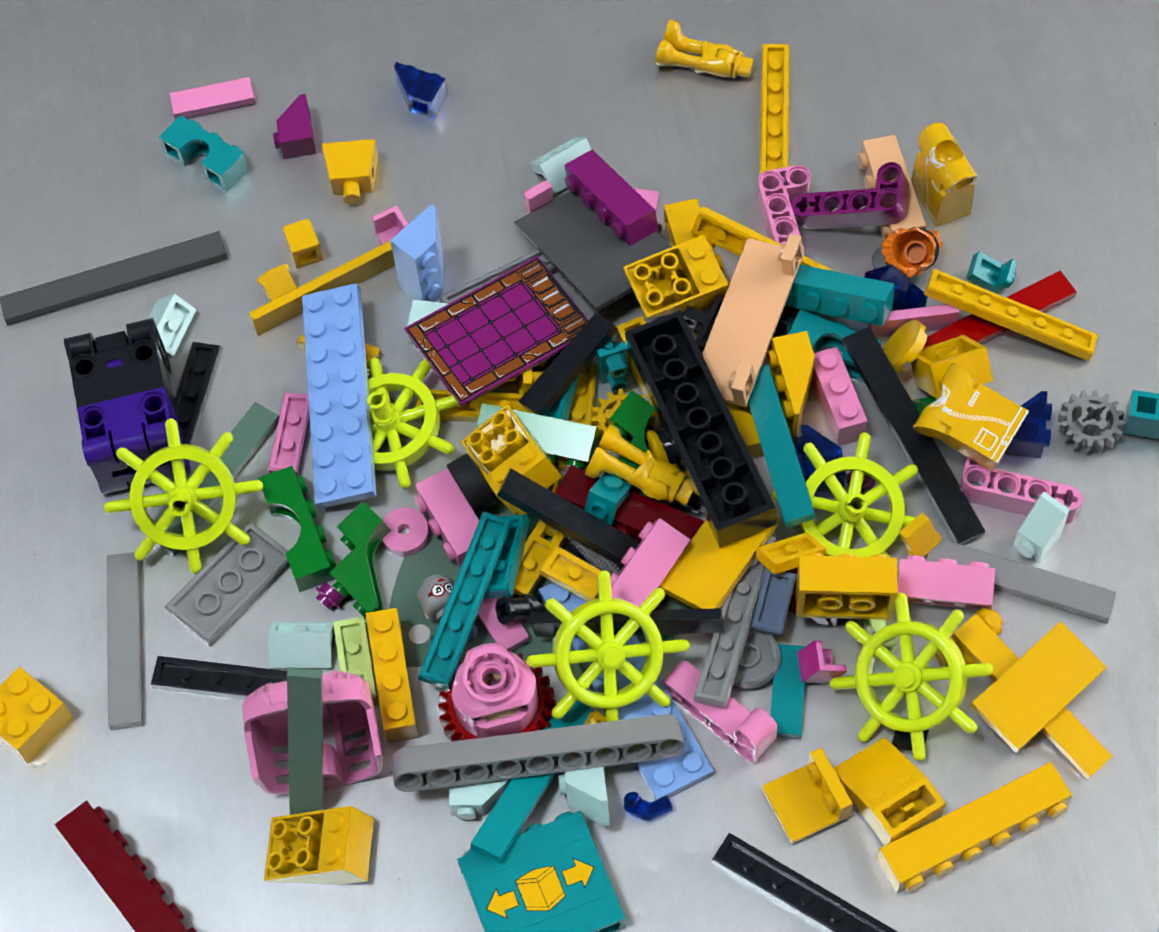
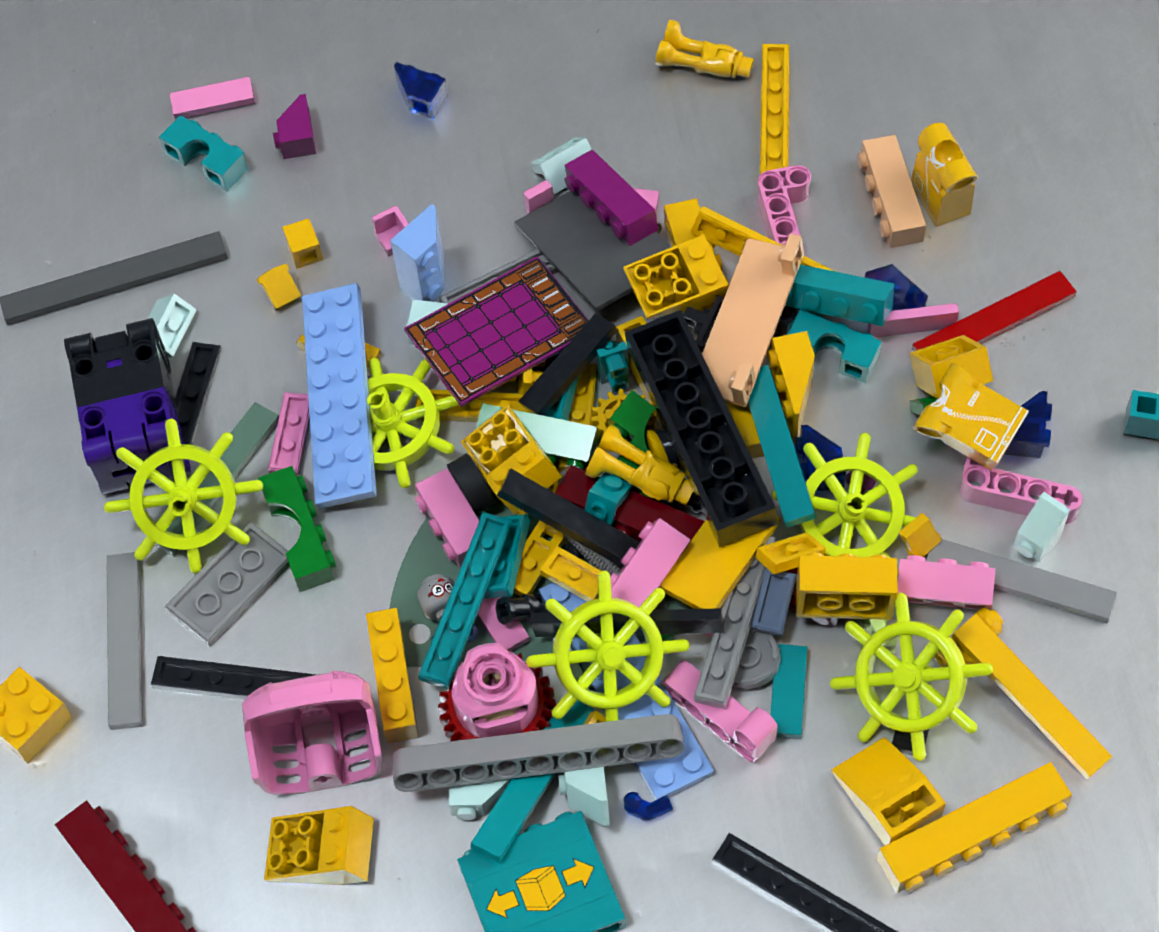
yellow tile [249,241,395,336] -> none
light aqua panel [267,622,335,668] -> none
sand green tile [287,667,324,815] -> none
magenta plate [316,582,344,609] -> none
yellow torso [322,139,378,204] -> none
green arch [329,501,391,619] -> none
yellowish green plate [333,616,378,701] -> none
bright pink piece [382,508,429,557] -> none
yellow bracket [763,747,853,843] -> none
magenta beam [791,162,909,230] -> none
dark pink panel [797,641,847,683] -> none
bright pink brick [812,347,868,446] -> none
black tile [842,326,986,545] -> none
orange hair [872,227,943,284] -> none
yellow tile [883,320,927,373] -> none
yellow tile [924,269,1098,361] -> none
teal bracket [966,251,1017,294] -> none
yellow tile [970,621,1107,753] -> none
light grey gear [1057,390,1126,453] -> none

